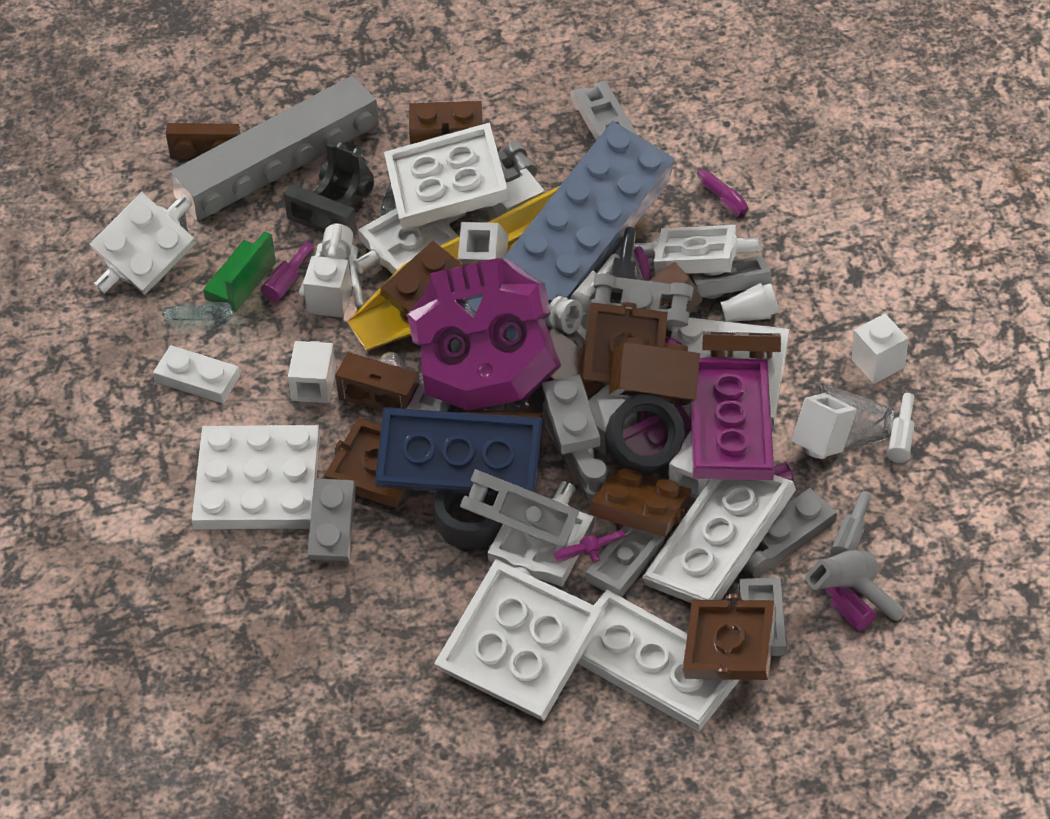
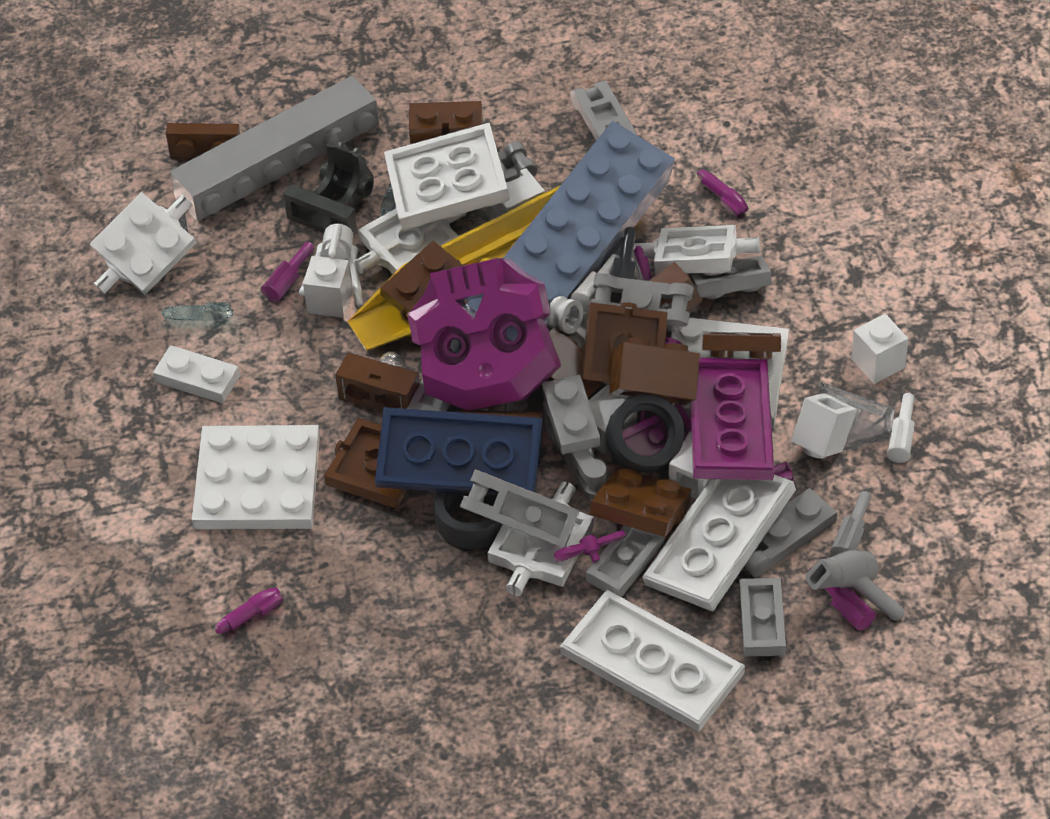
green panel [203,232,276,312] -> none
white brick [288,341,336,403] -> none
light grey plate [307,479,356,561] -> none
white plate [434,559,605,721] -> none
white brick [458,222,508,266] -> none
reddish brown plate [682,594,776,680] -> none
white cone [721,282,779,322] -> none
none -> magenta piece [215,587,284,635]

